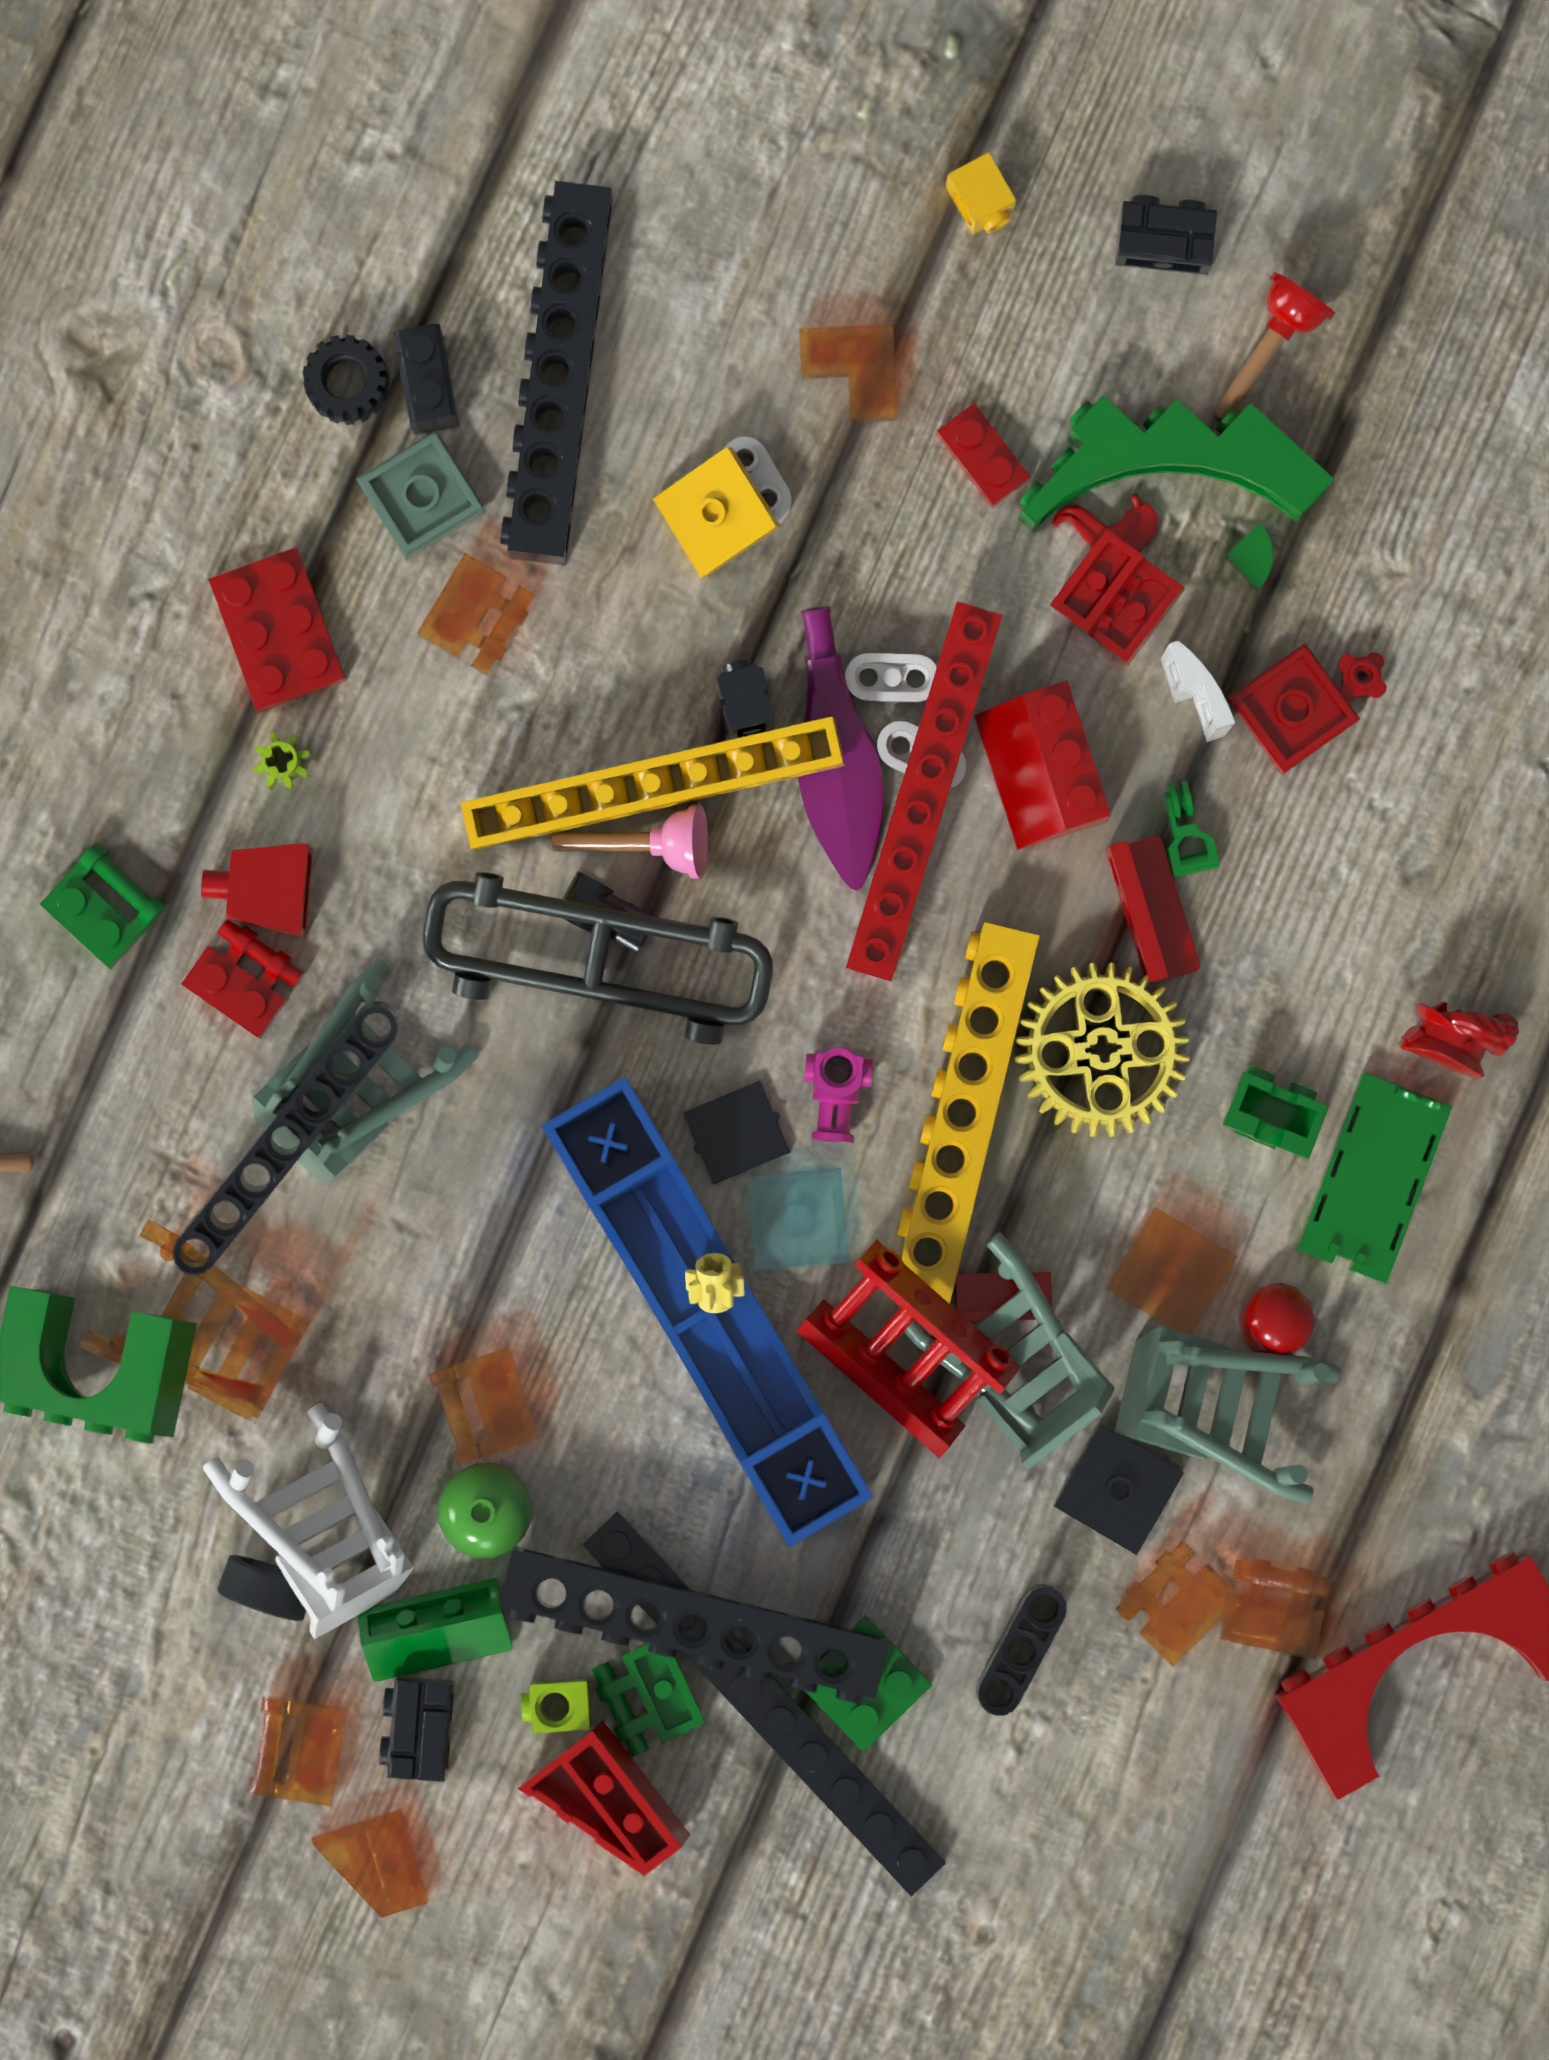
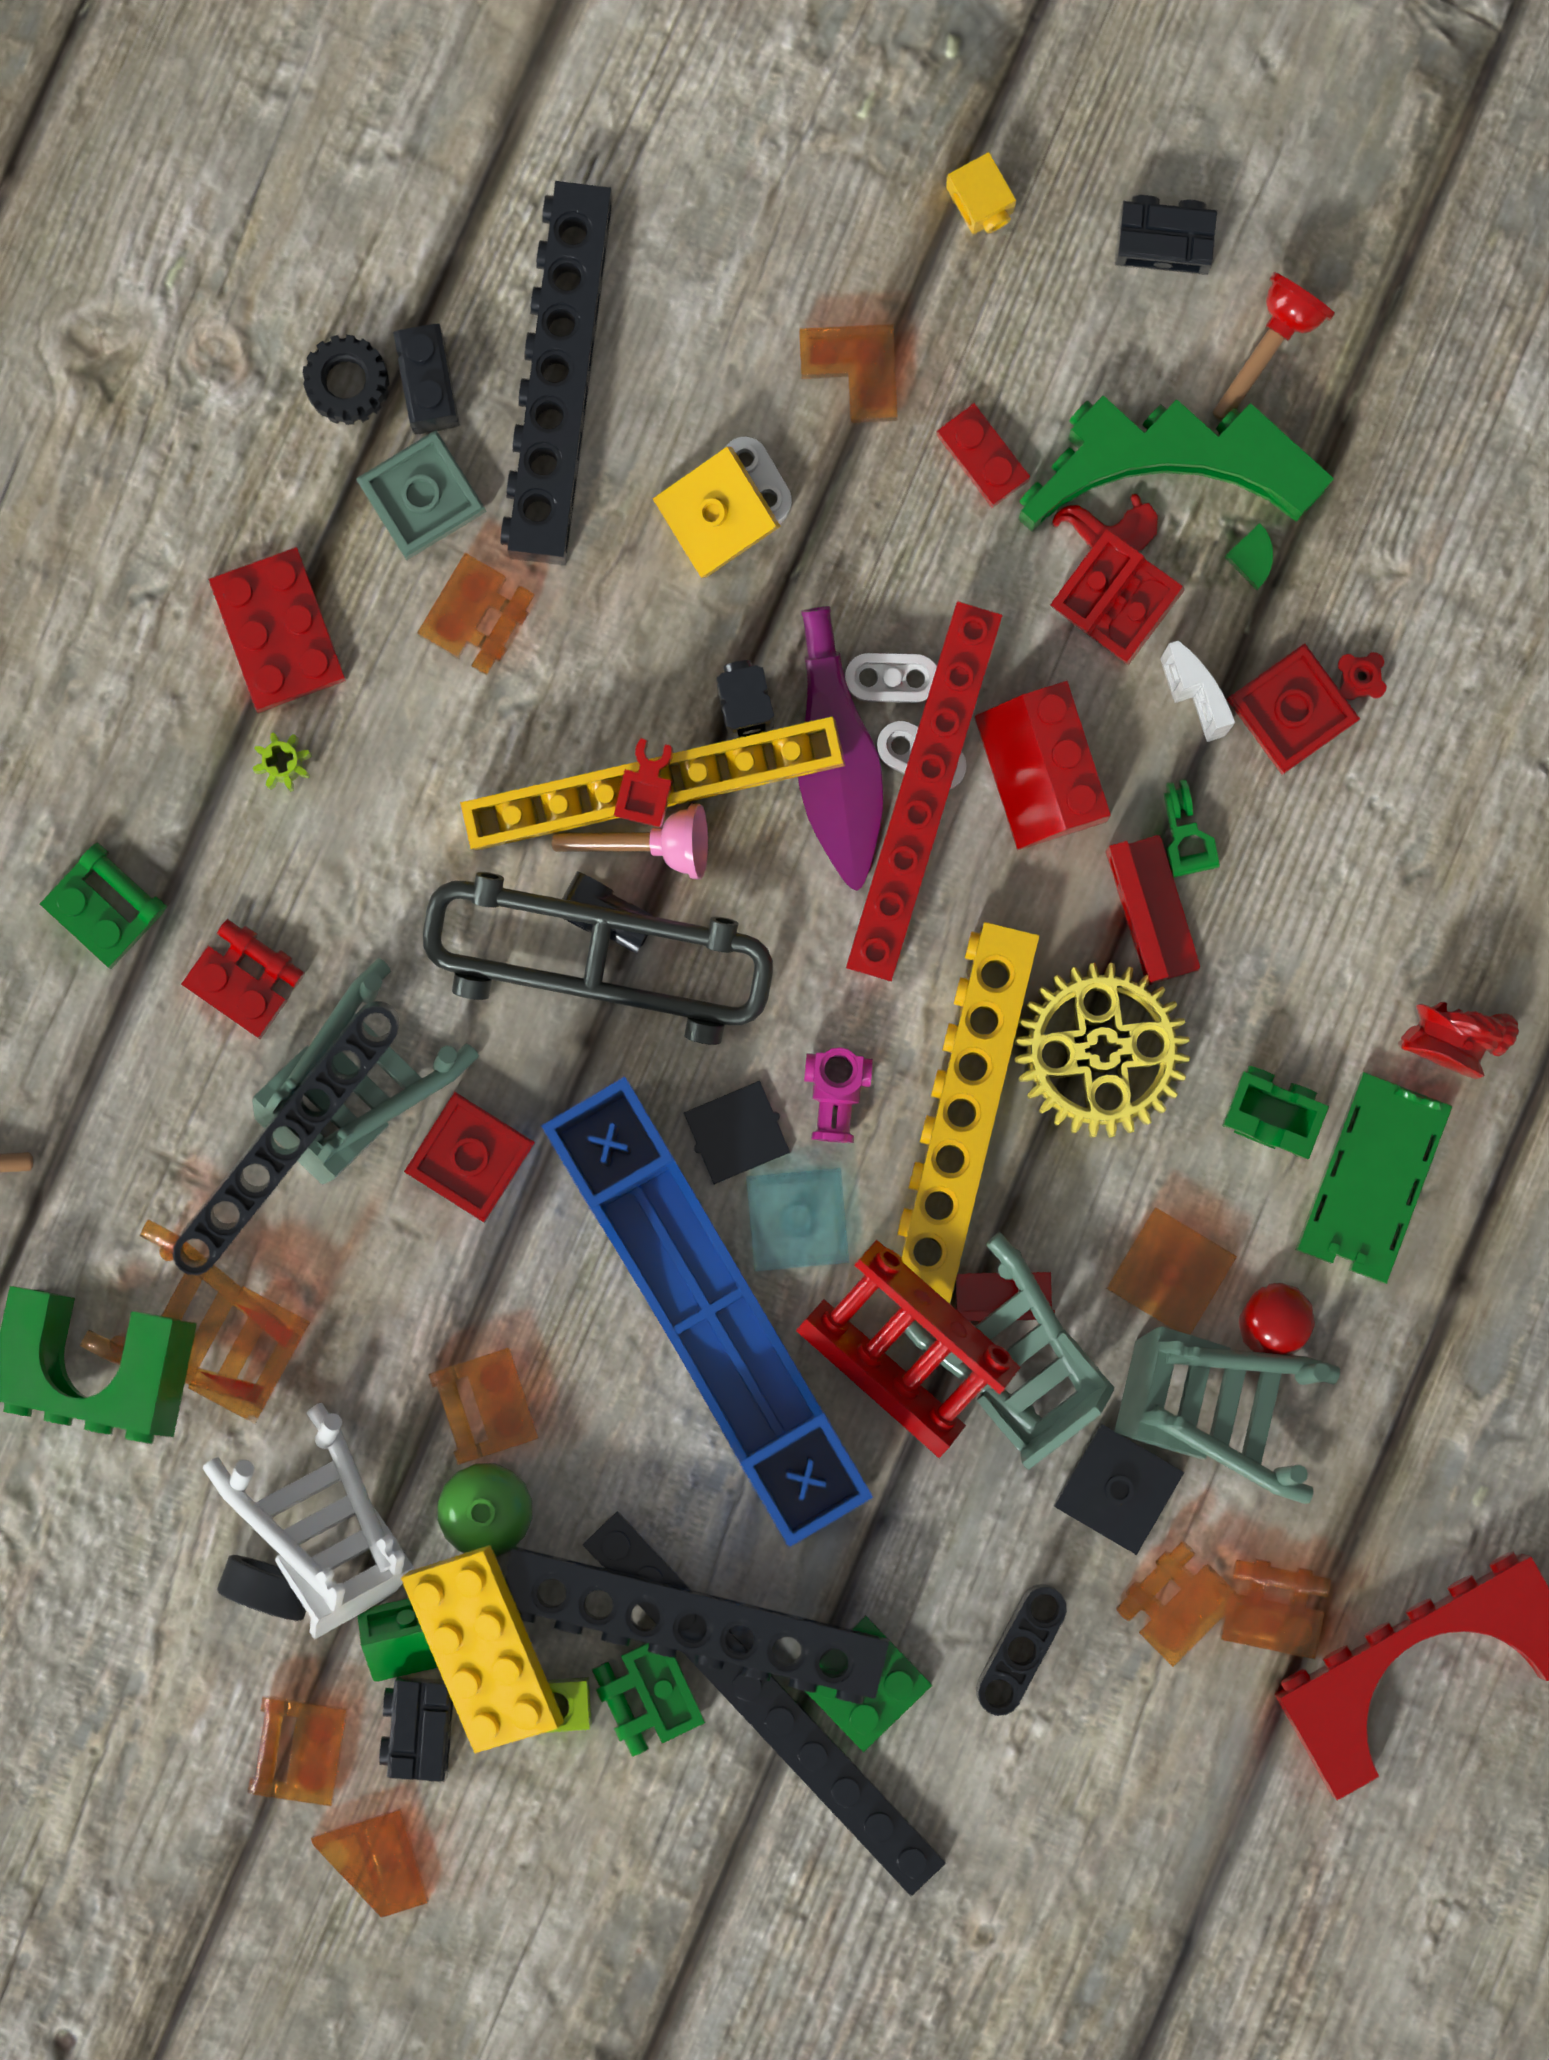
red torso [201,843,313,938] -> none
red wedge [518,1720,691,1876] -> none
light yellow gear [685,1253,745,1313] -> none
none -> yellow plate [401,1545,564,1753]
none -> red plate [404,1092,536,1223]
none -> red plate [613,738,673,828]

